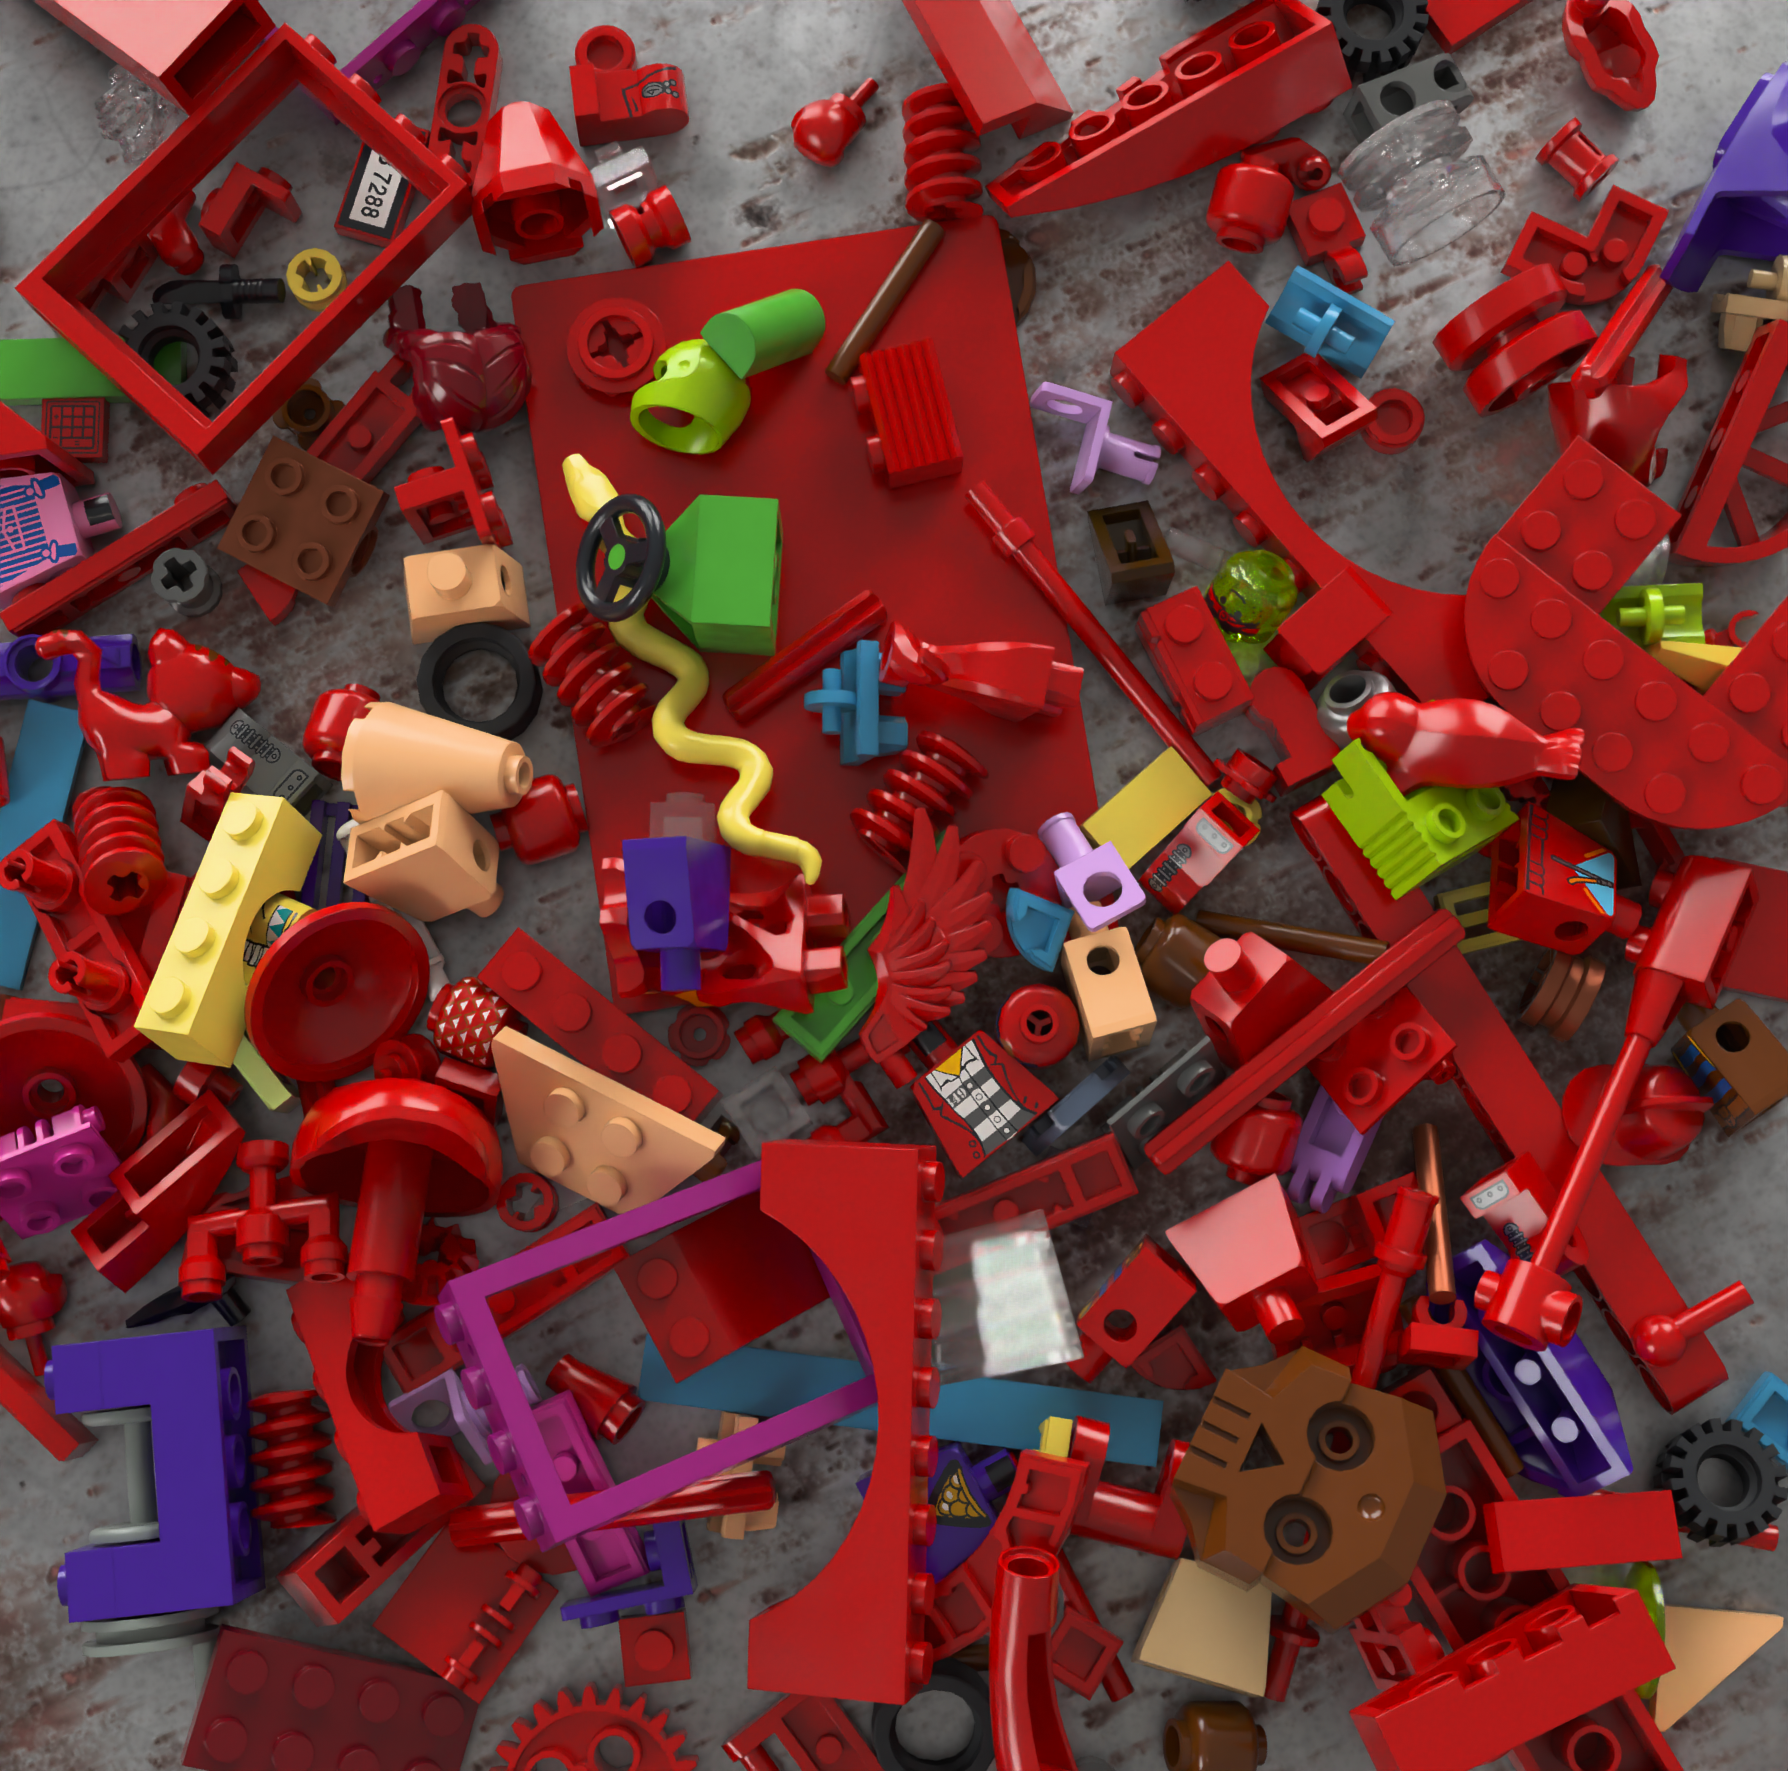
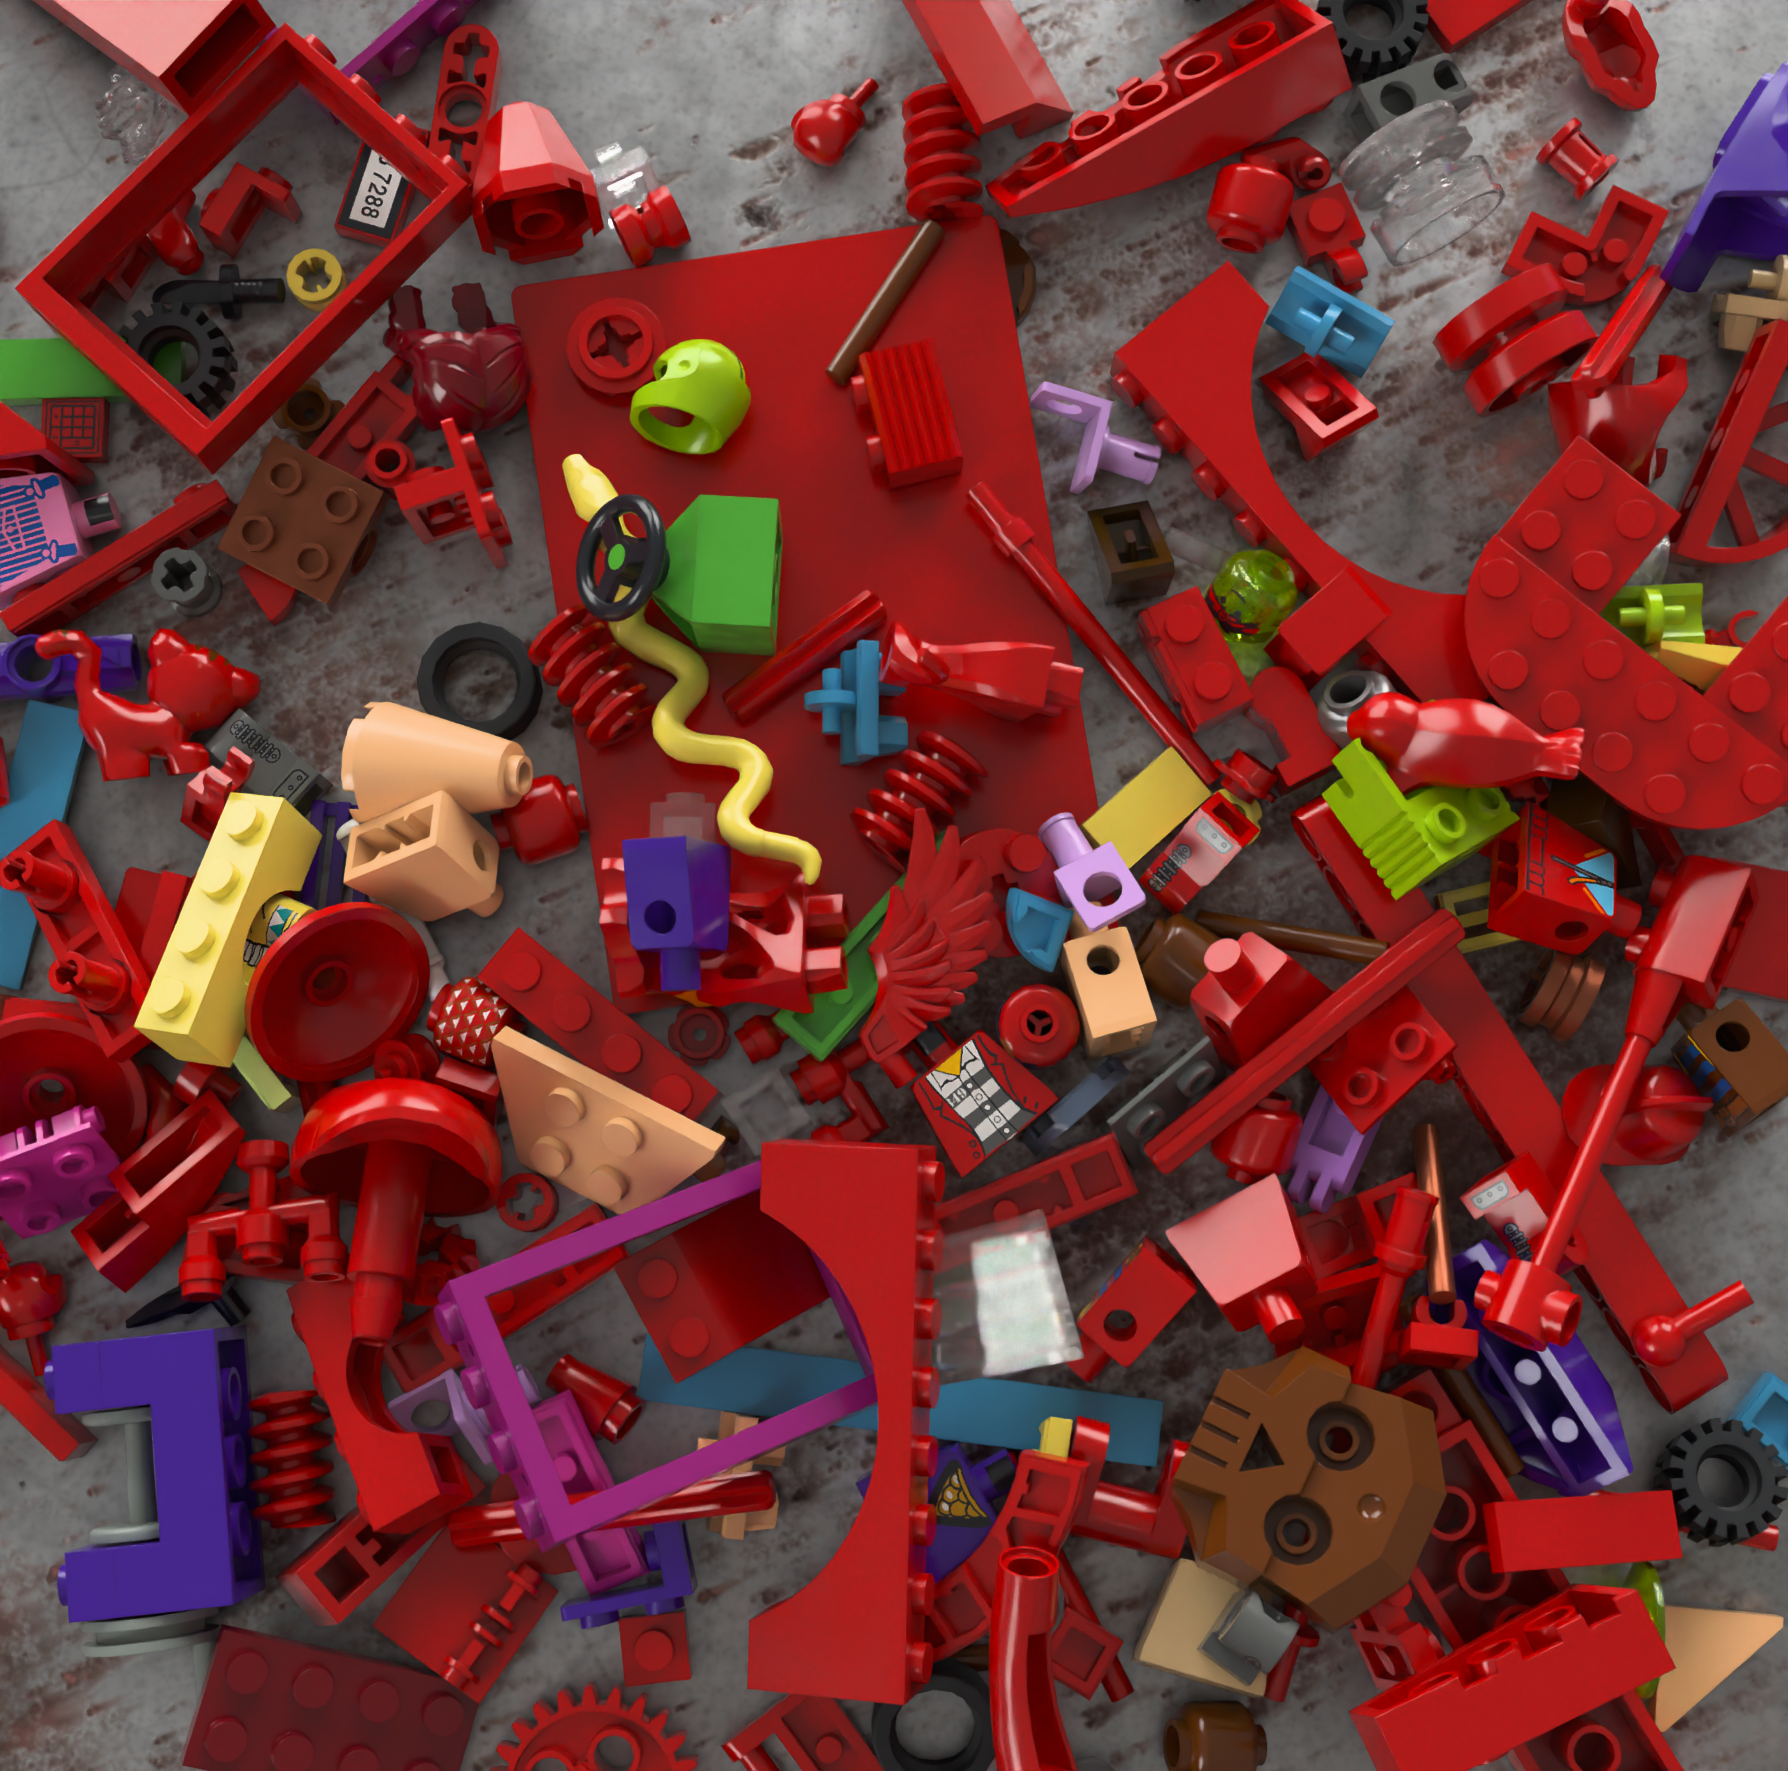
red piece [72,786,167,916] -> none
red head [302,684,381,782] -> none
light nougat torso [403,544,531,645] -> none
red leg [569,63,689,147] -> none
red tile [575,25,637,72] -> none
bright green brick [700,289,825,379] -> none
red tile [1130,1324,1217,1390] -> none
red tile [1361,388,1425,455] -> none
none -> red pin [365,440,418,501]
none -> dark grey leg [1197,1589,1300,1686]

